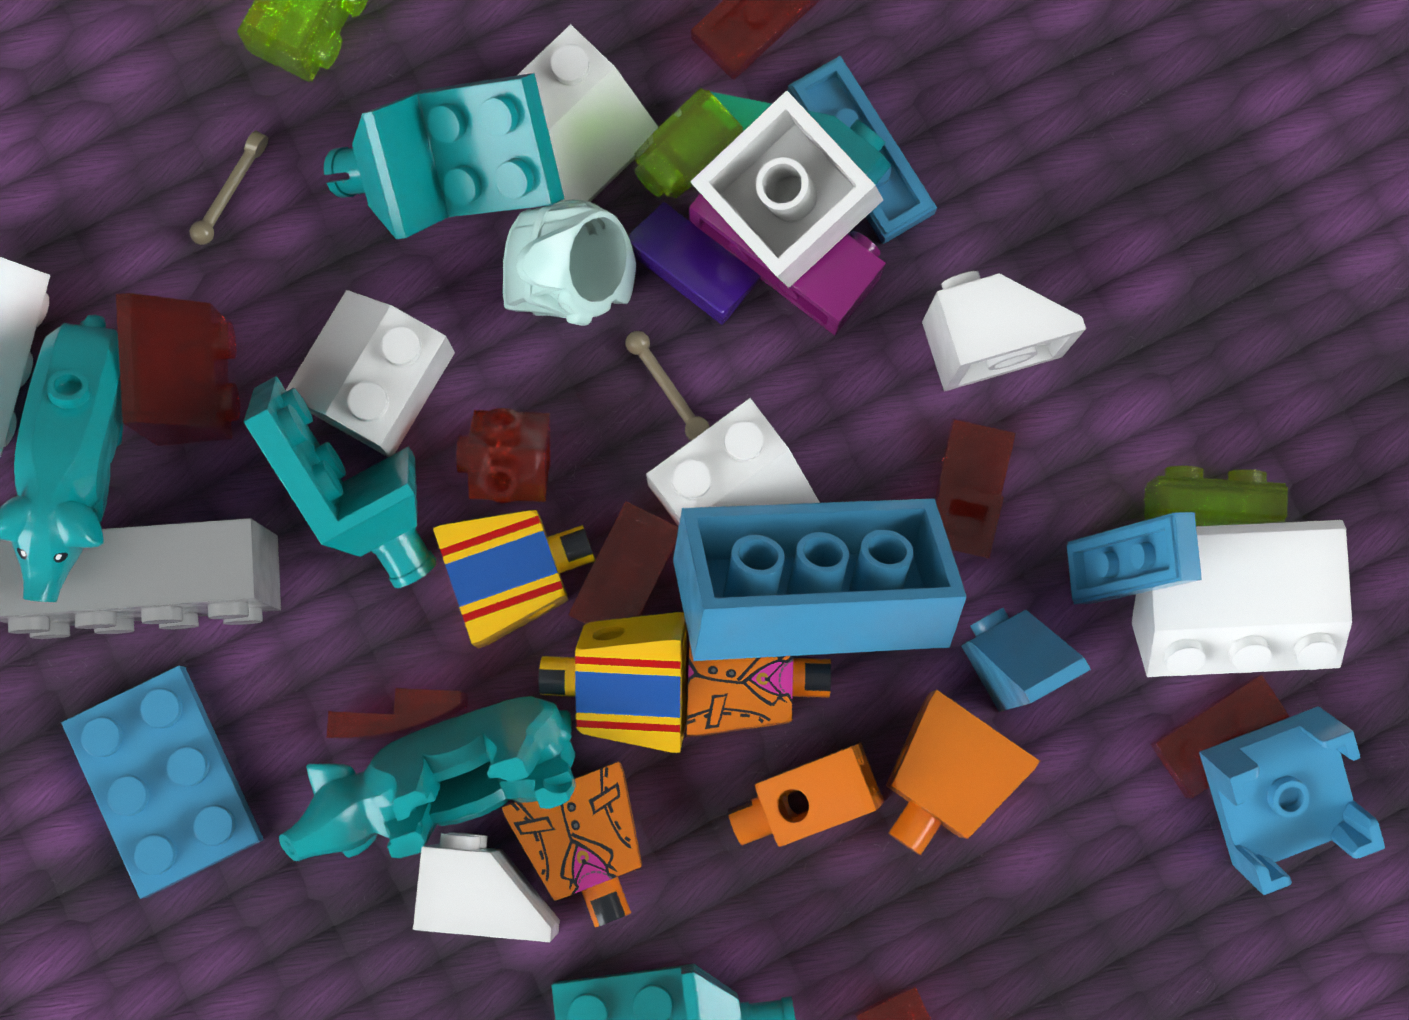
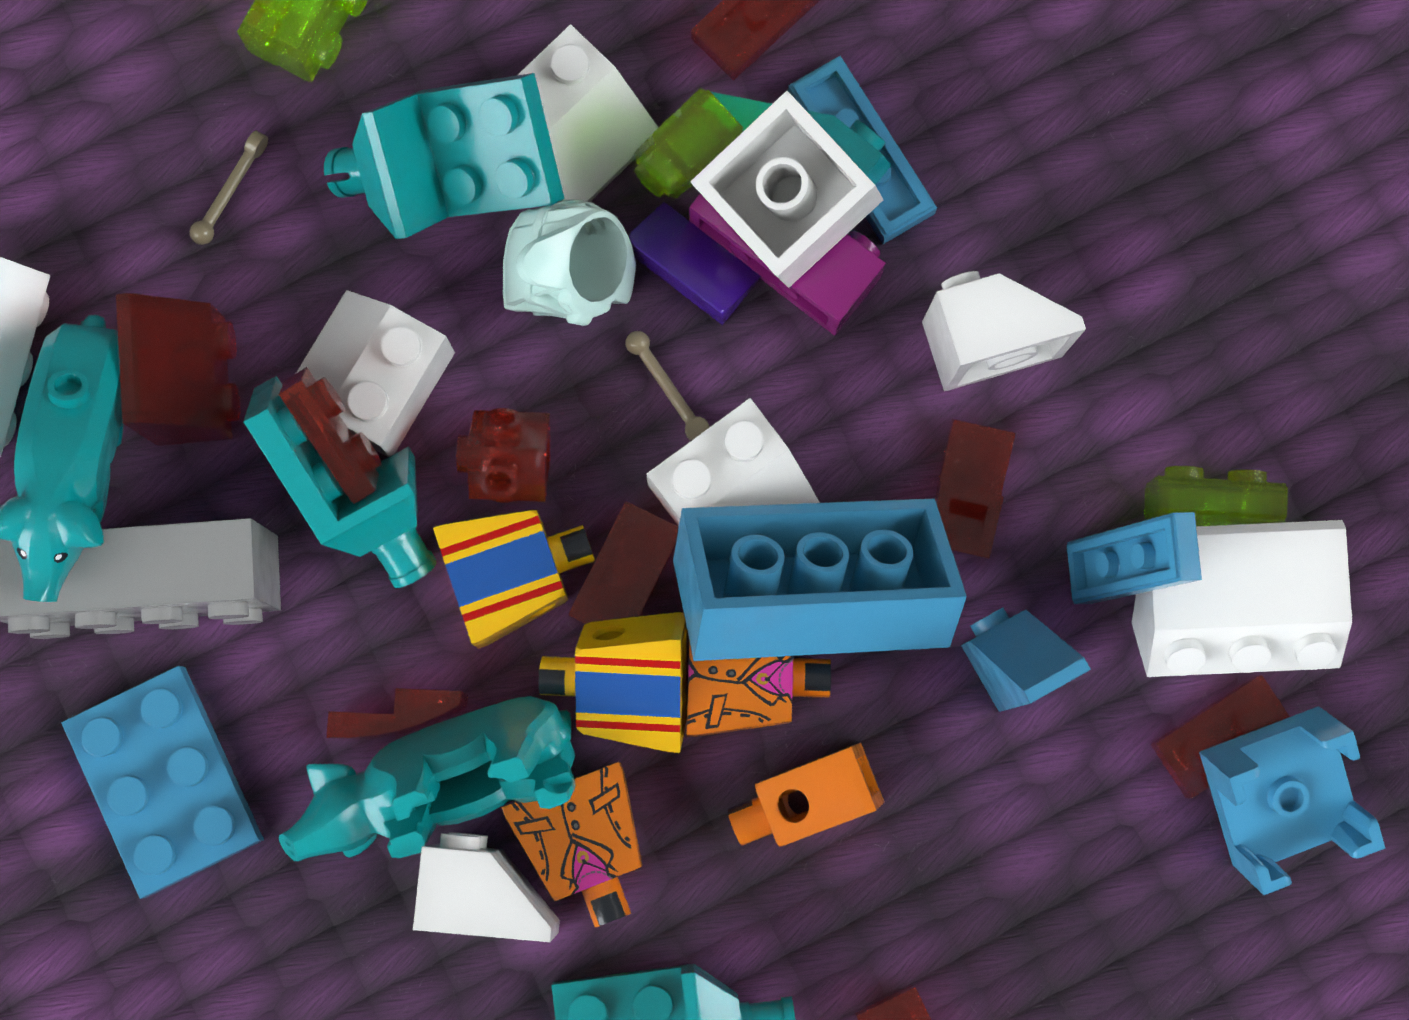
orange torso [886,690,1040,856] -> none
none -> clear red plate [279,367,381,504]

